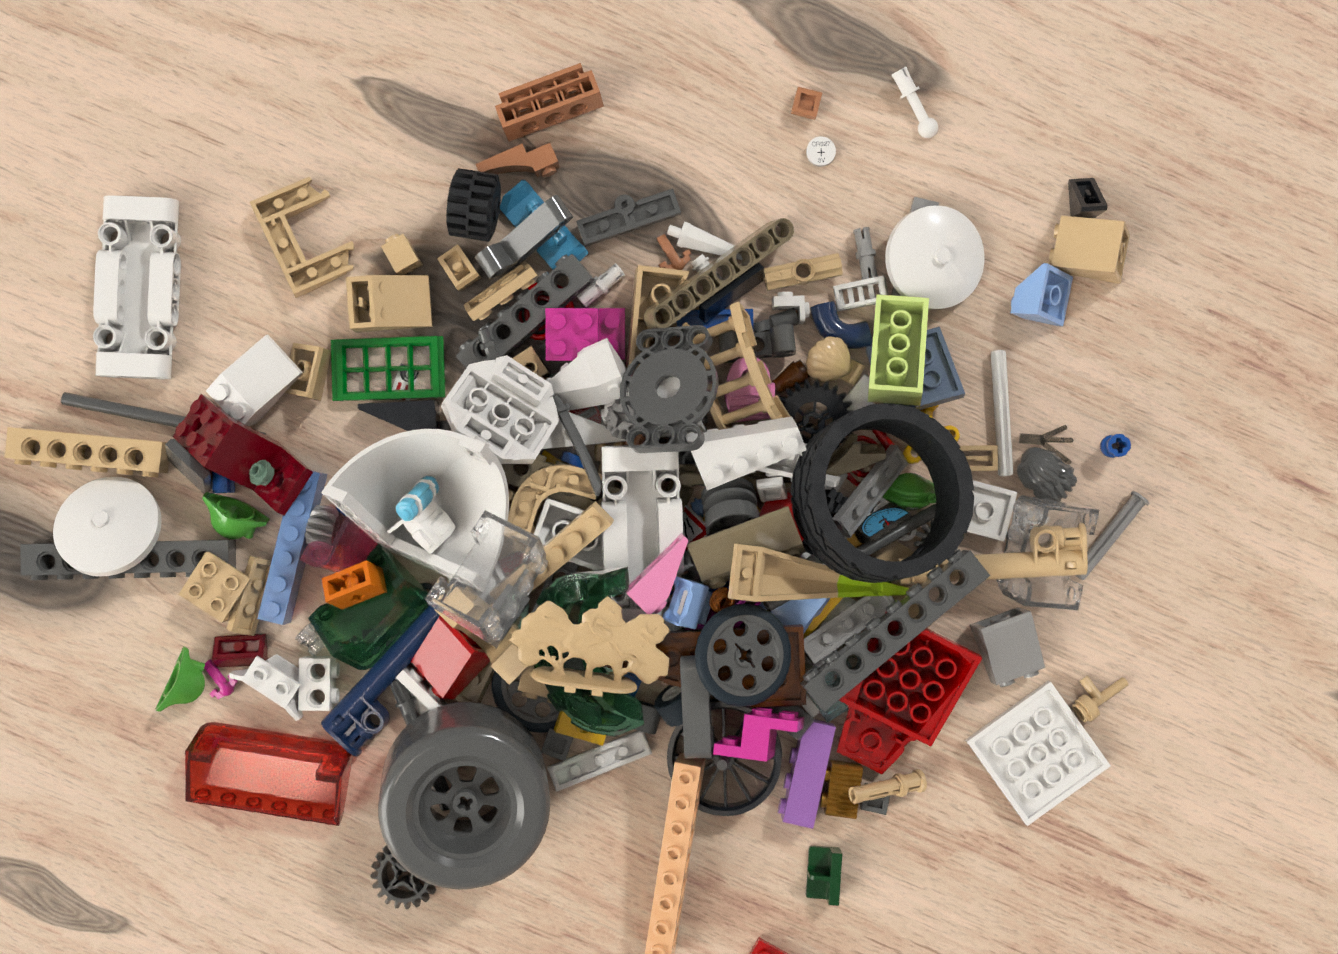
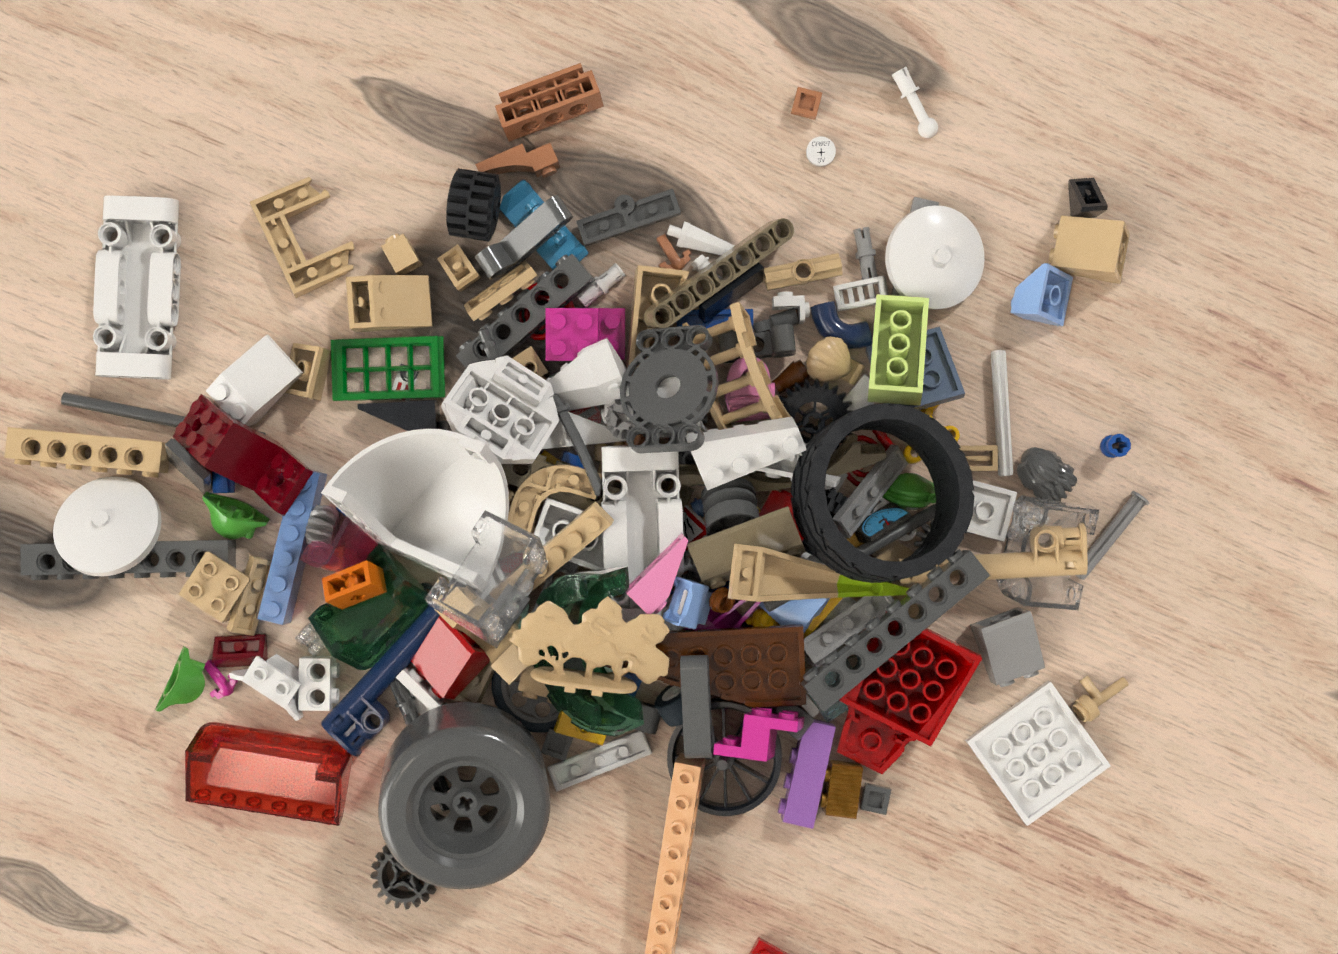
sand green plate [249,460,274,485] -> none
white piece [387,476,456,554] -> none
wedge [695,604,791,707] -> none
white tile [756,477,787,502] -> none
dark green panel [805,845,843,906] -> none
tan pin [849,769,927,804] -> none
clear smoke plant [1019,425,1074,465] -> none

